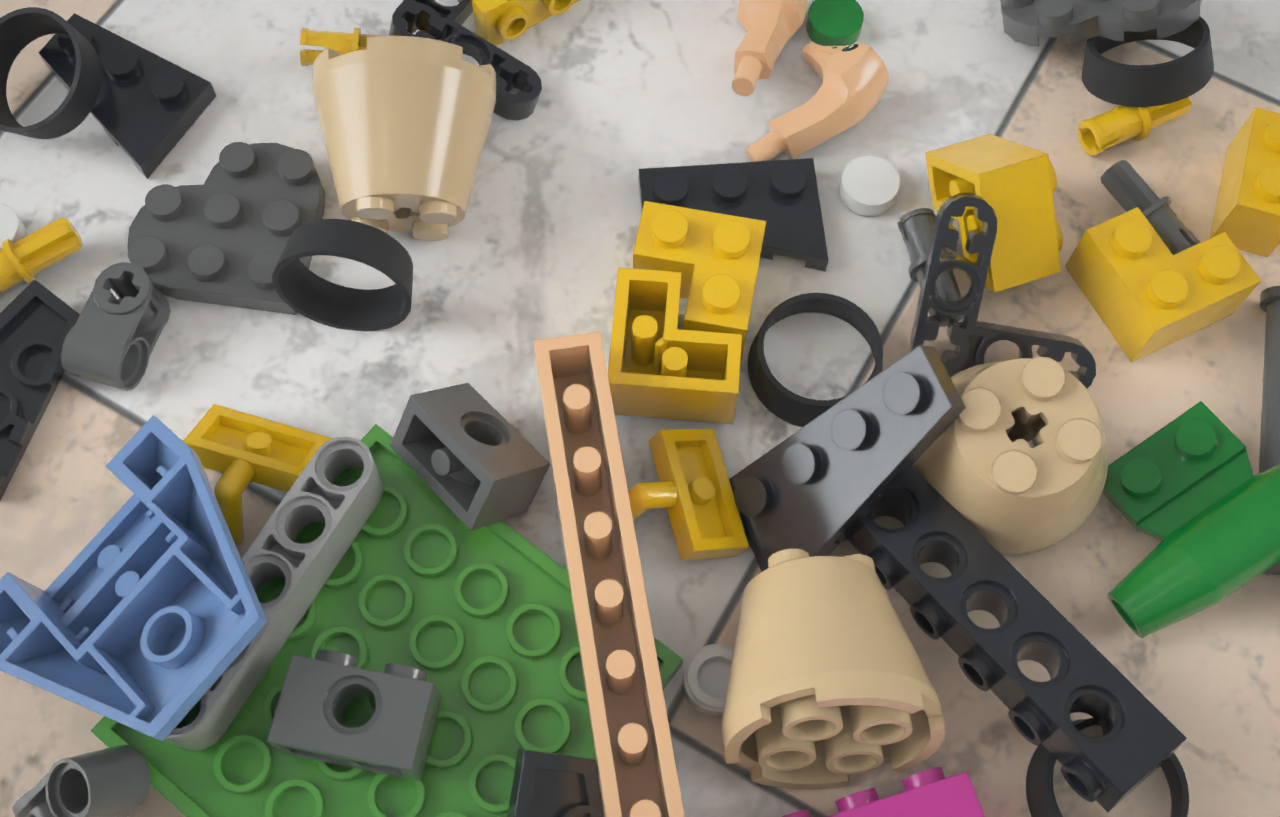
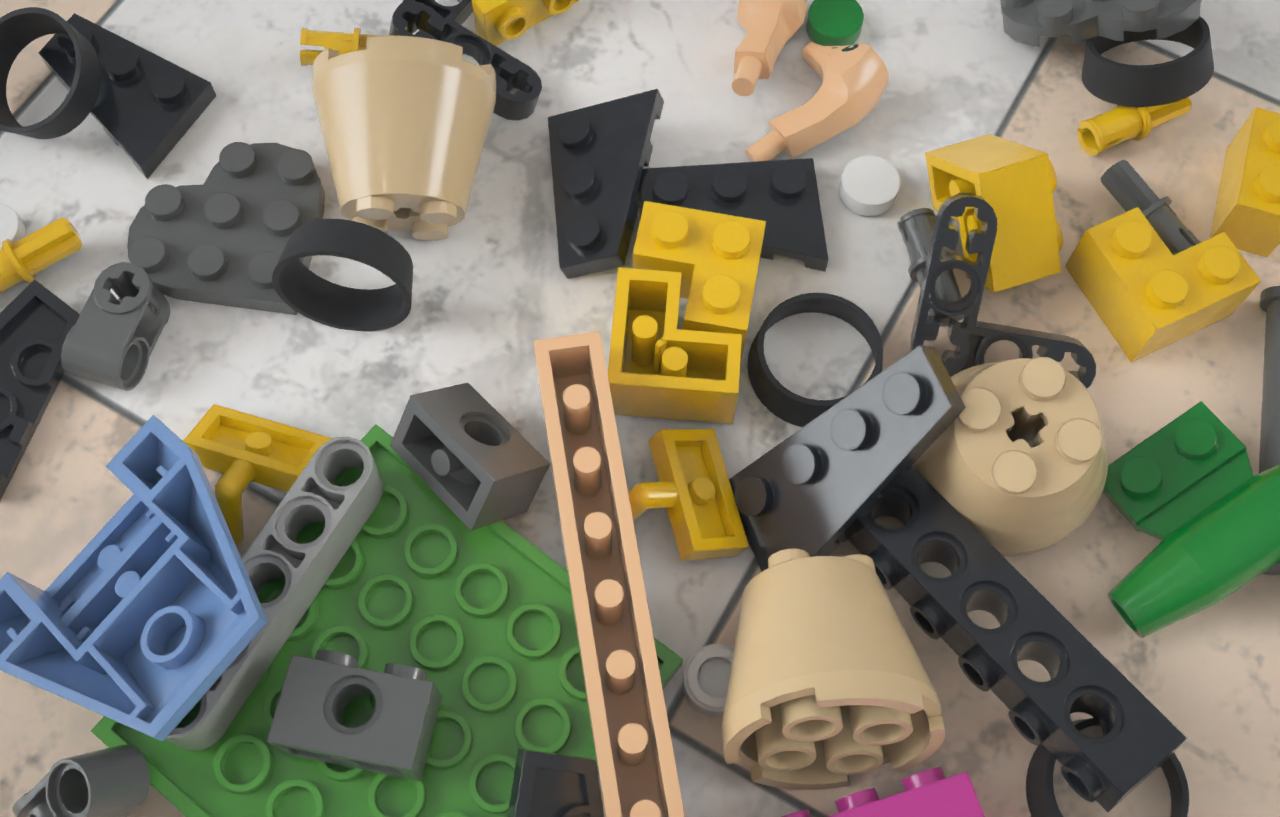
none -> black wing [548,89,664,279]

